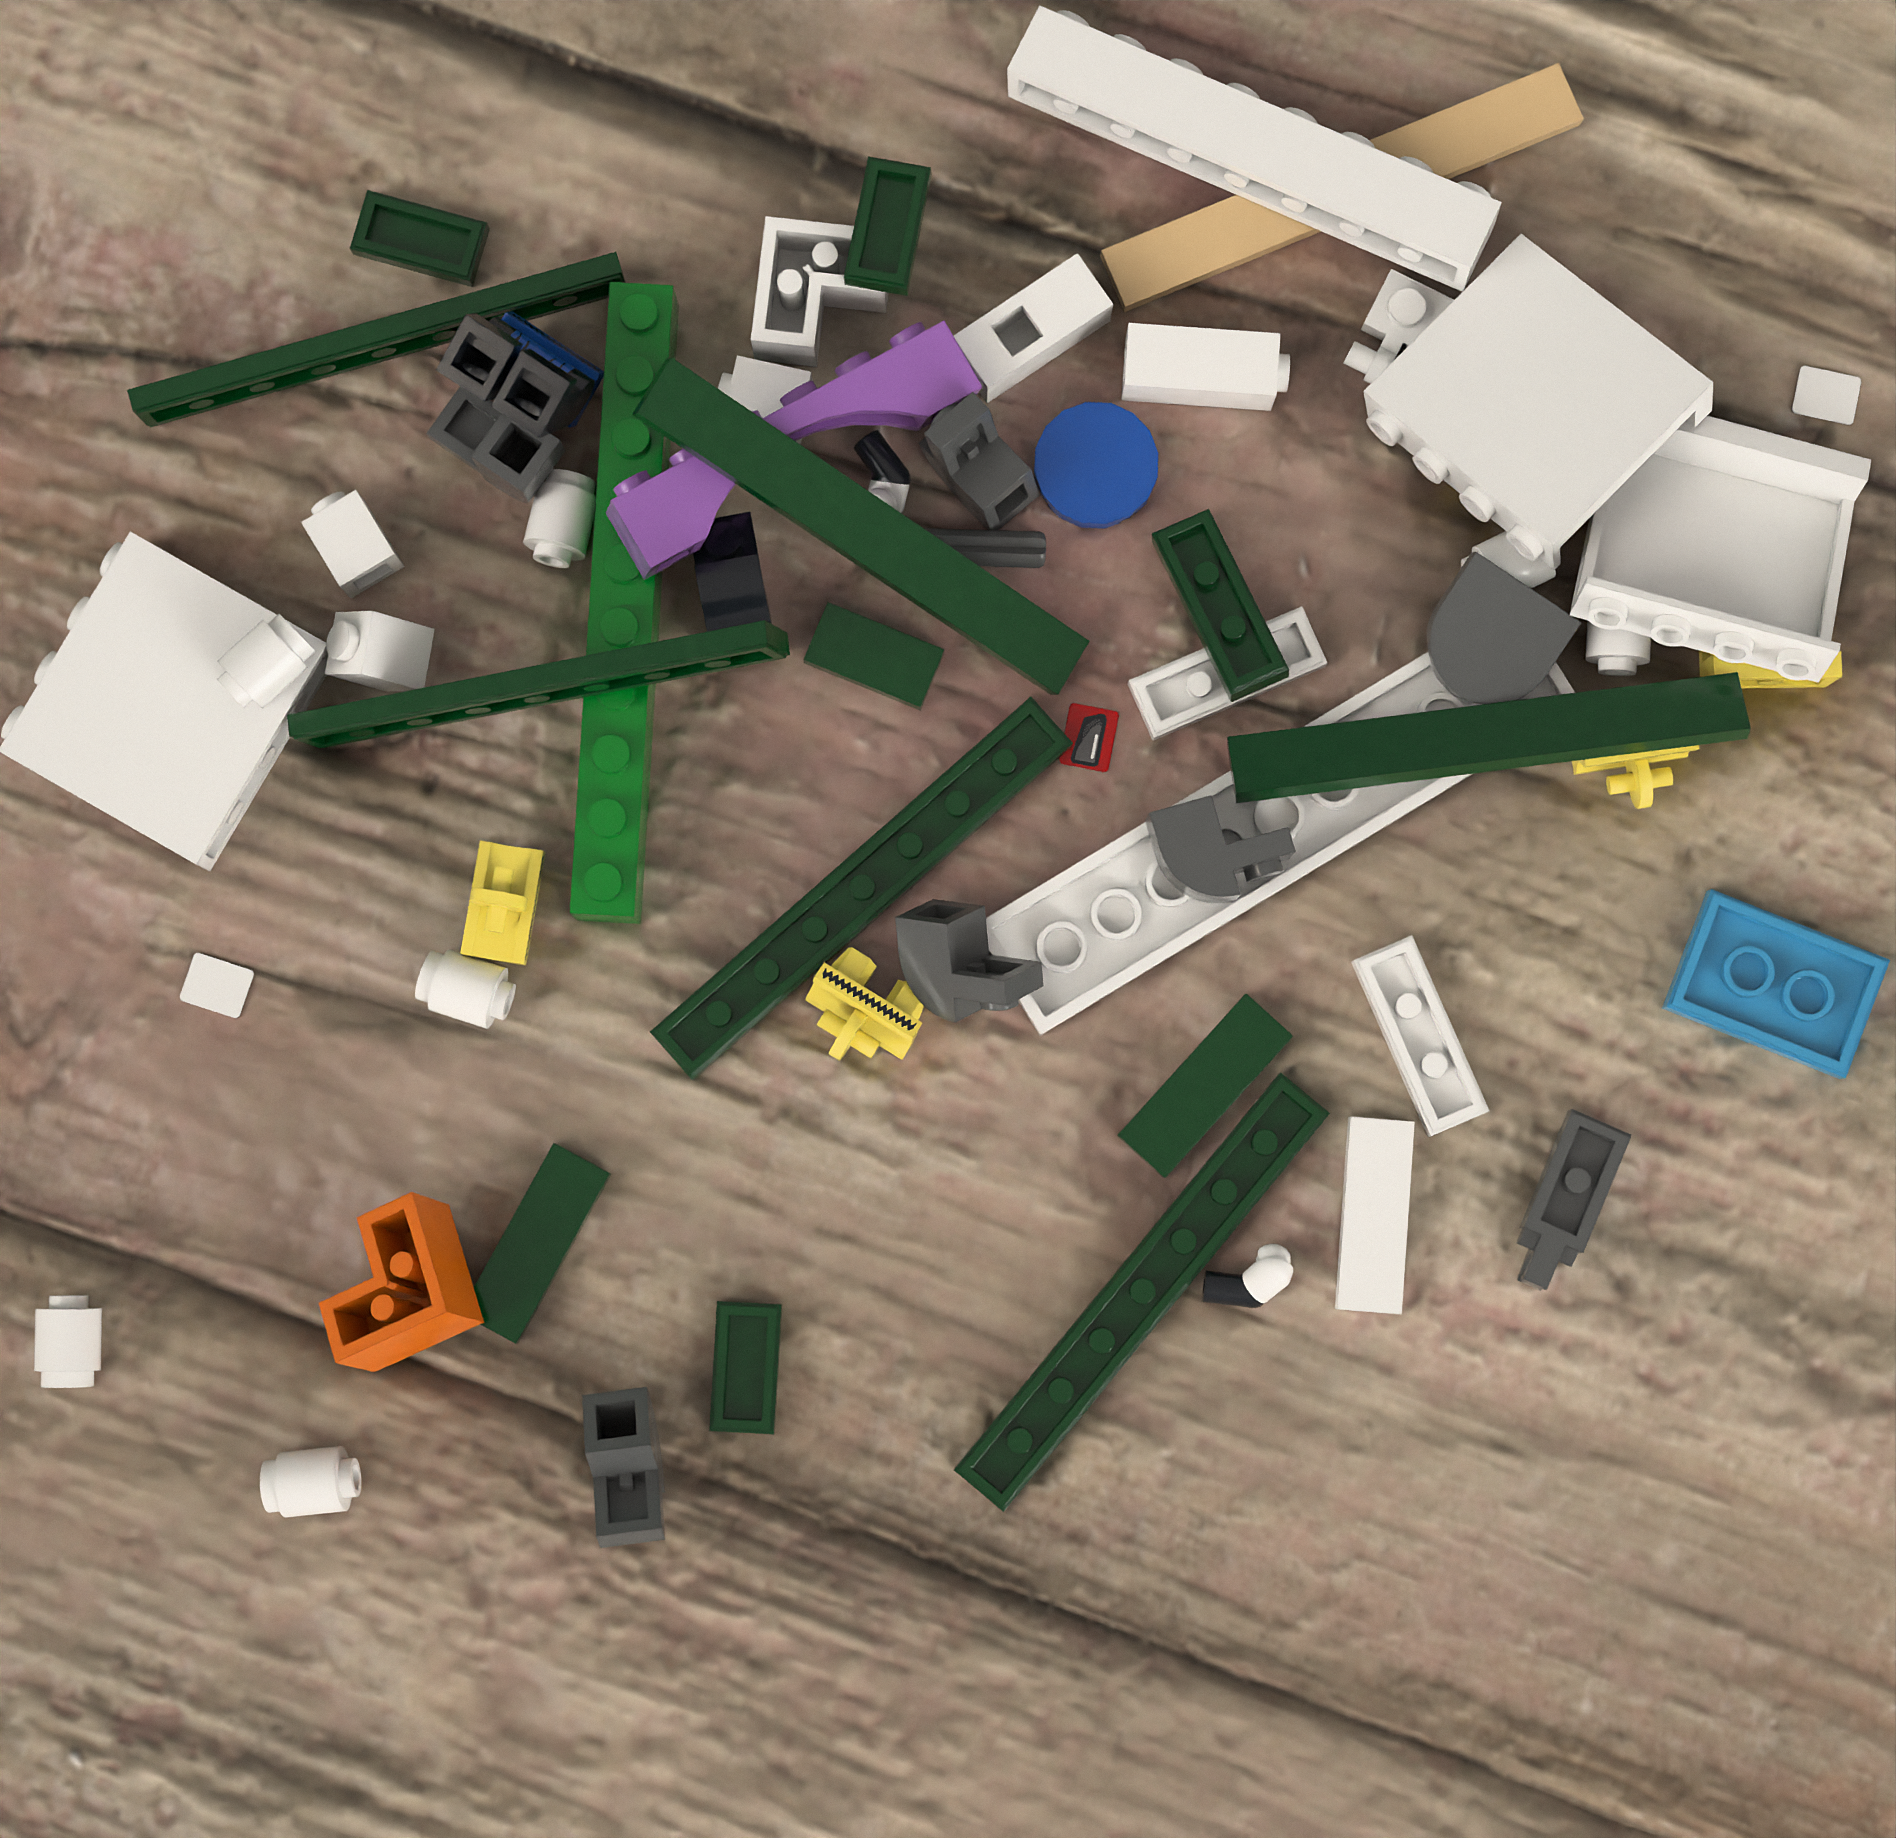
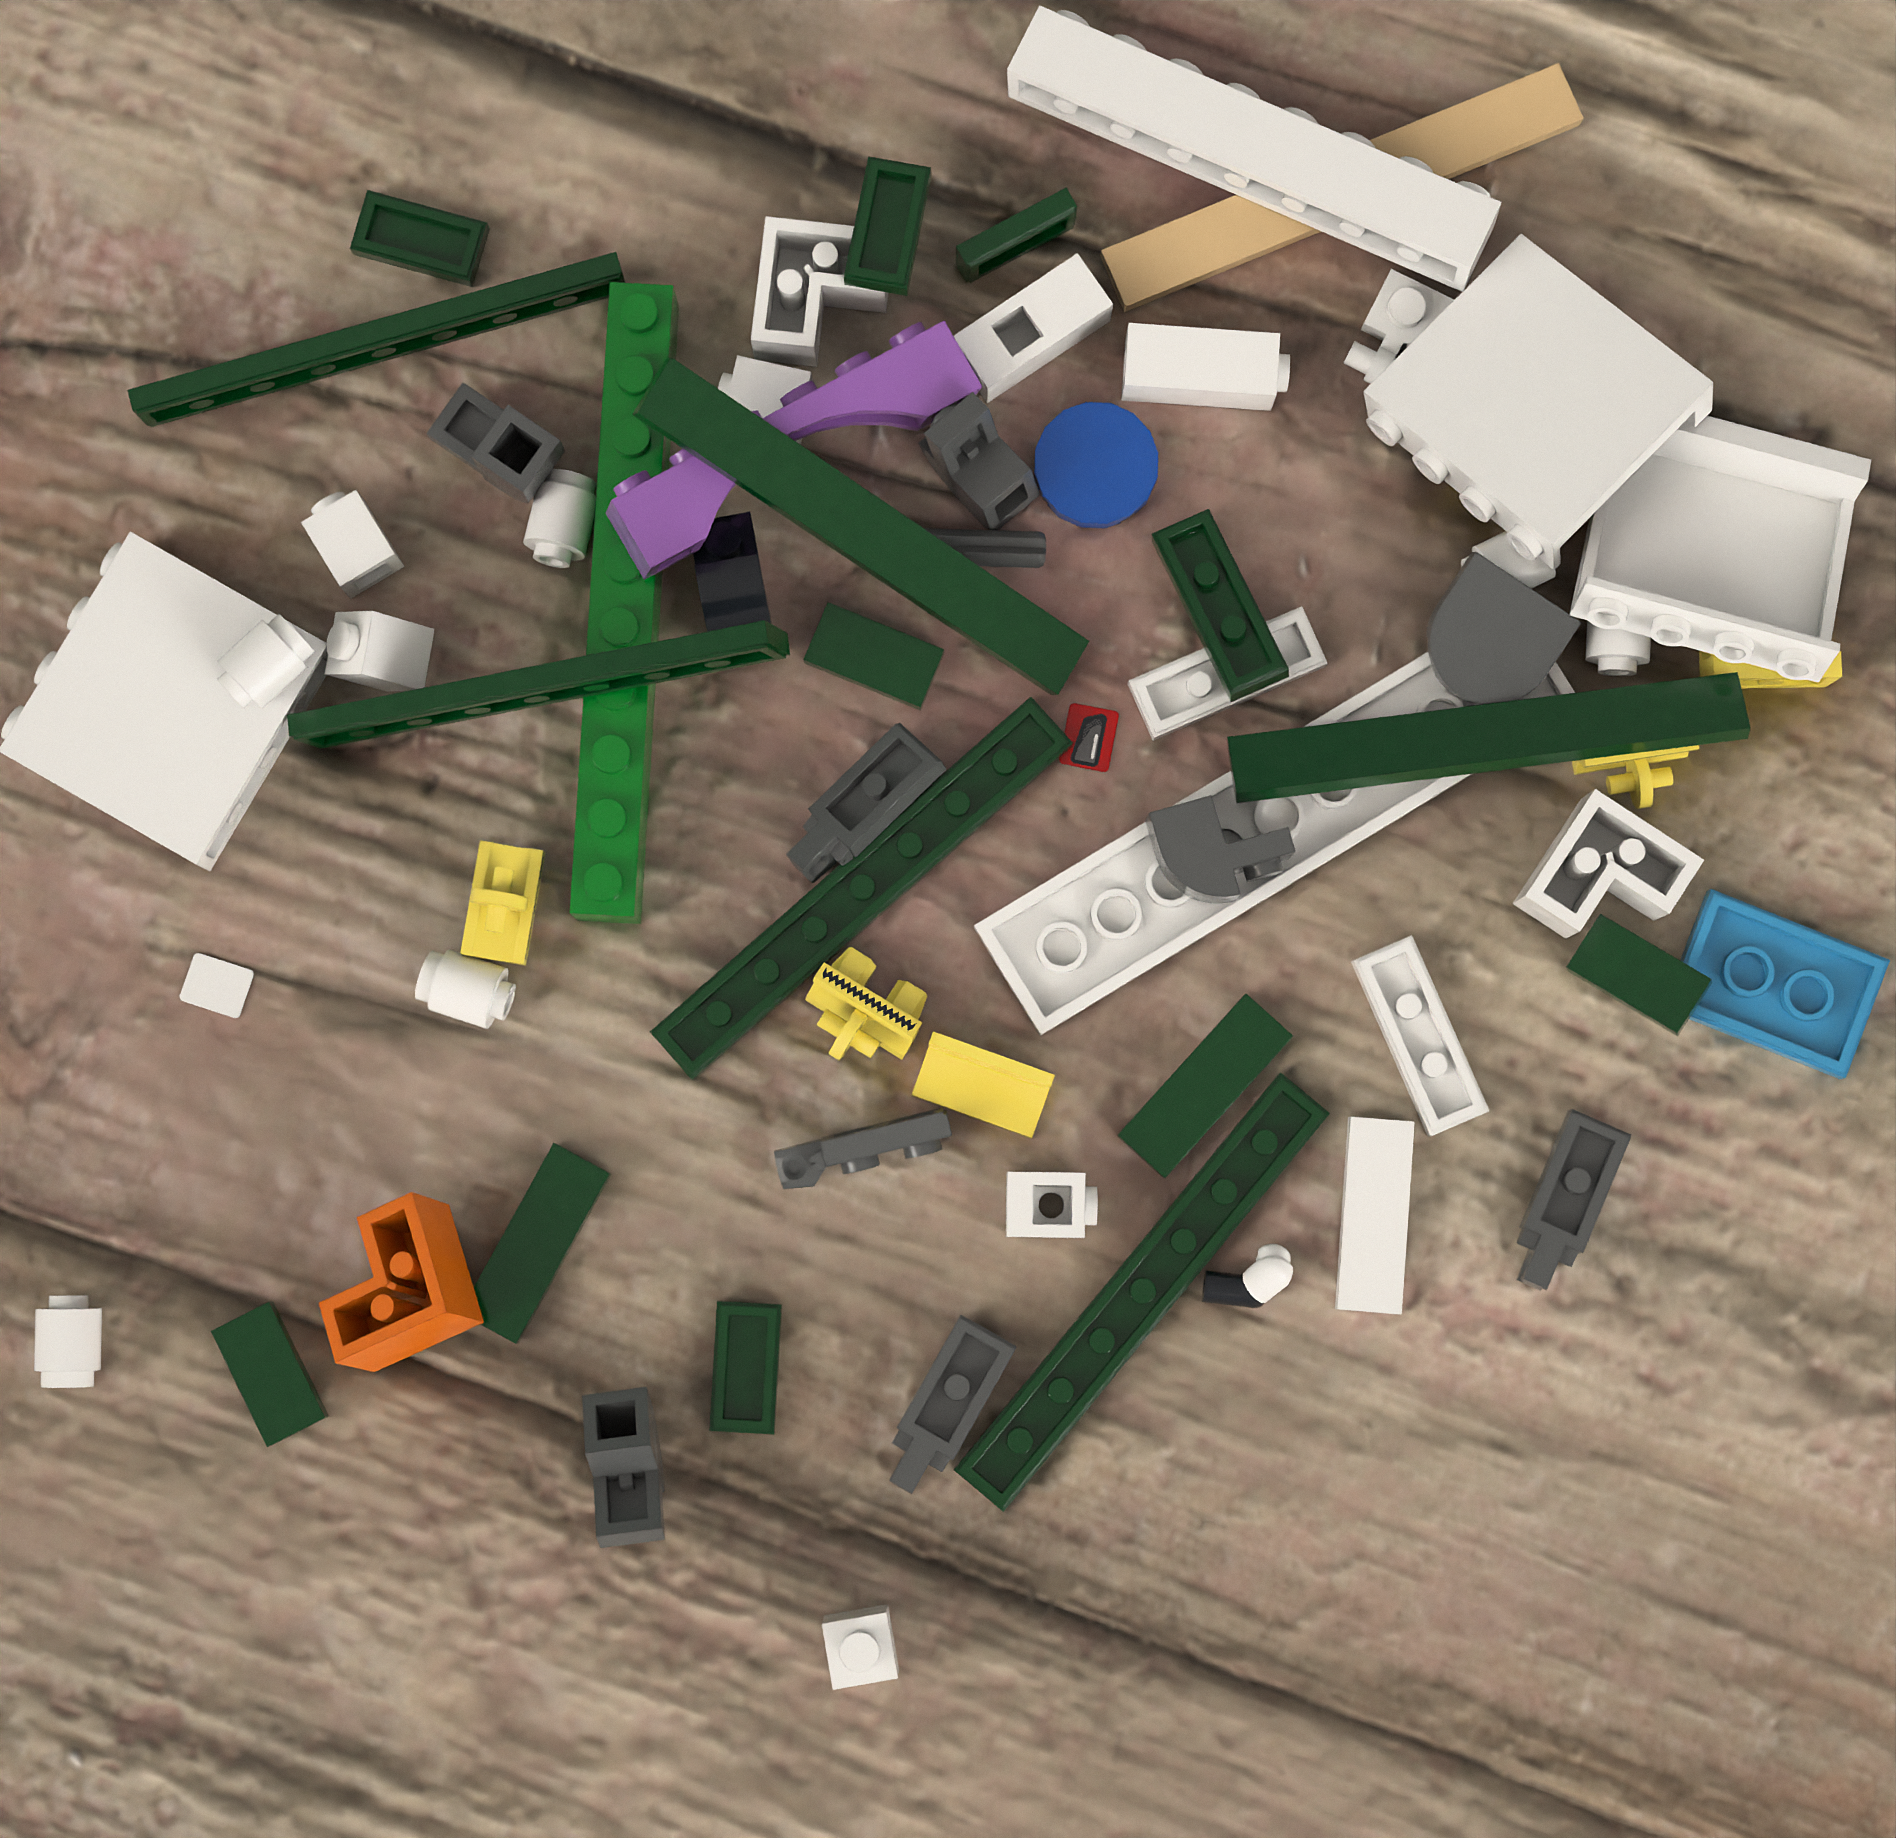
white brick [260,1446,361,1518] -> none
black hips [436,311,604,438] -> none
black arm [854,430,911,513] -> none
dark grey brick [895,899,1044,1022] -> none
white sticker [1792,366,1861,425] -> none
none -> dark green tile [211,1301,329,1447]
none -> dark grey hinge [774,1107,952,1189]
none -> dark grey hinge [786,722,946,883]
none -> white brick [822,1604,899,1690]
none -> dark grey hinge [889,1315,1017,1494]
none -> light yellow panel [912,1032,1055,1139]
none -> dark green tile [956,187,1077,283]
none -> white brick [1006,1172,1098,1238]
none -> white brick [1513,789,1704,939]
none -> dark green tile [1566,914,1712,1037]

